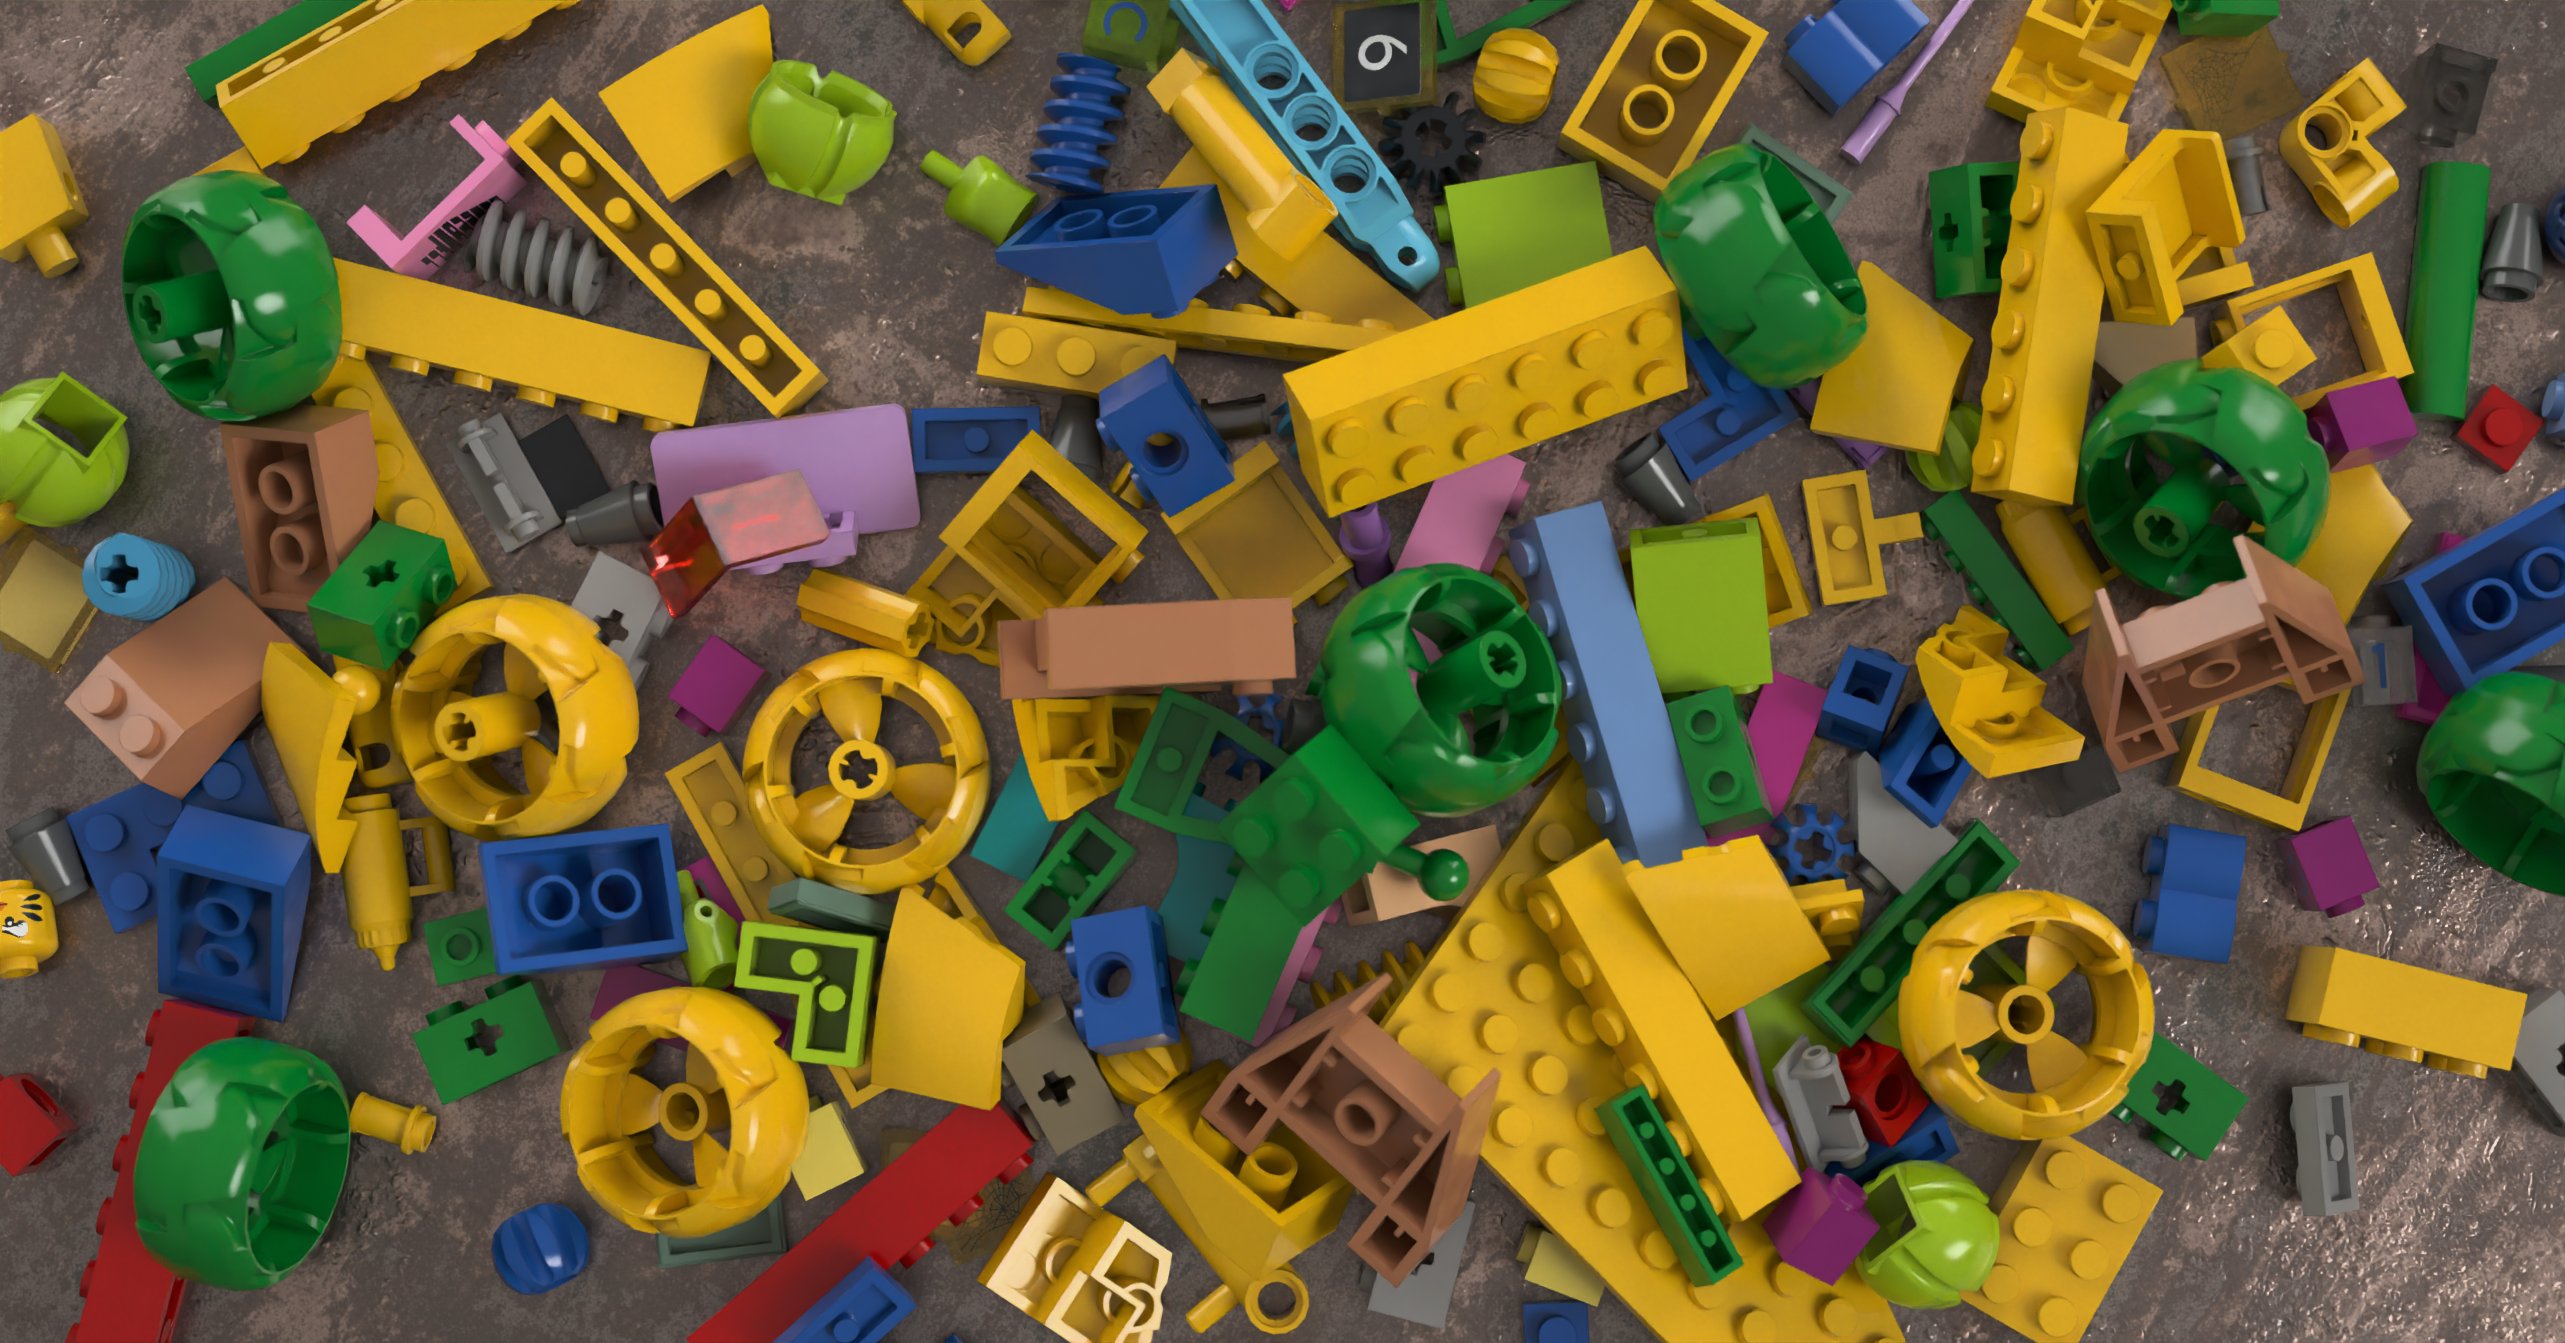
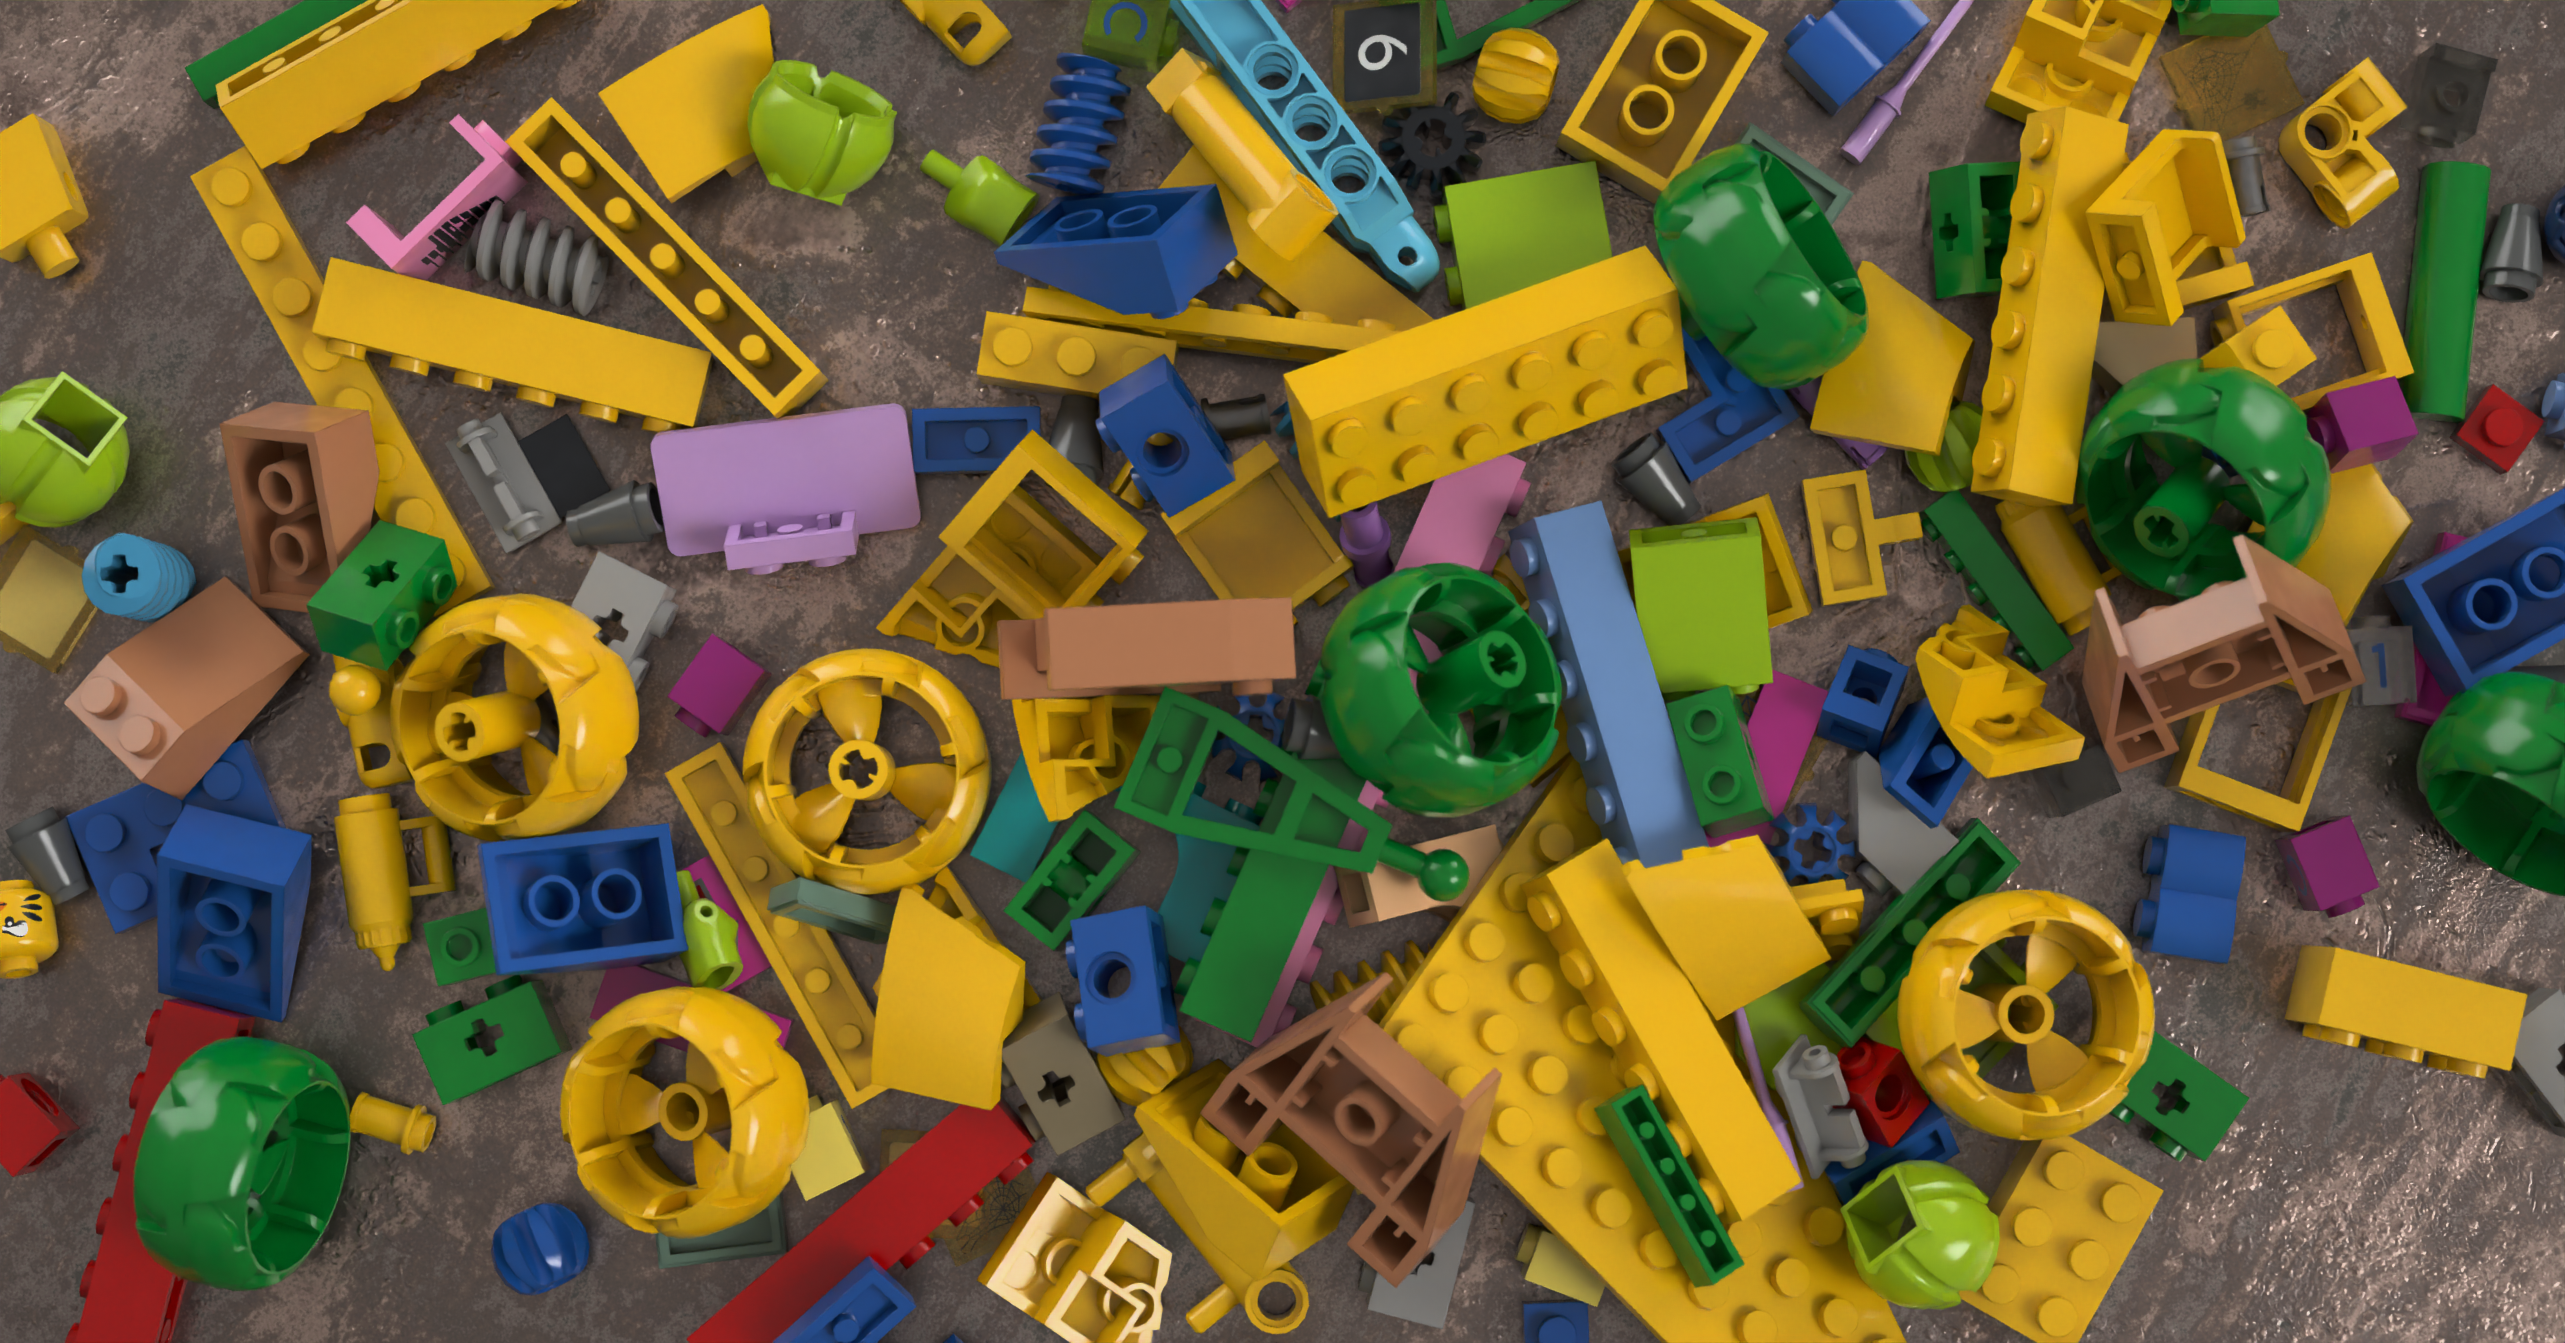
green wheel [121,170,343,422] -> none
yellow slope [261,641,358,874] -> none
clear red panel [641,469,830,619] -> none
lime brick [734,920,881,1068] -> none
yellow axle [796,568,935,658] -> none
green brick [1216,723,1421,927] -> none
magenta brick [1762,1166,1880,1286] -> none
light grey plate [2290,1081,2359,1216] -> none

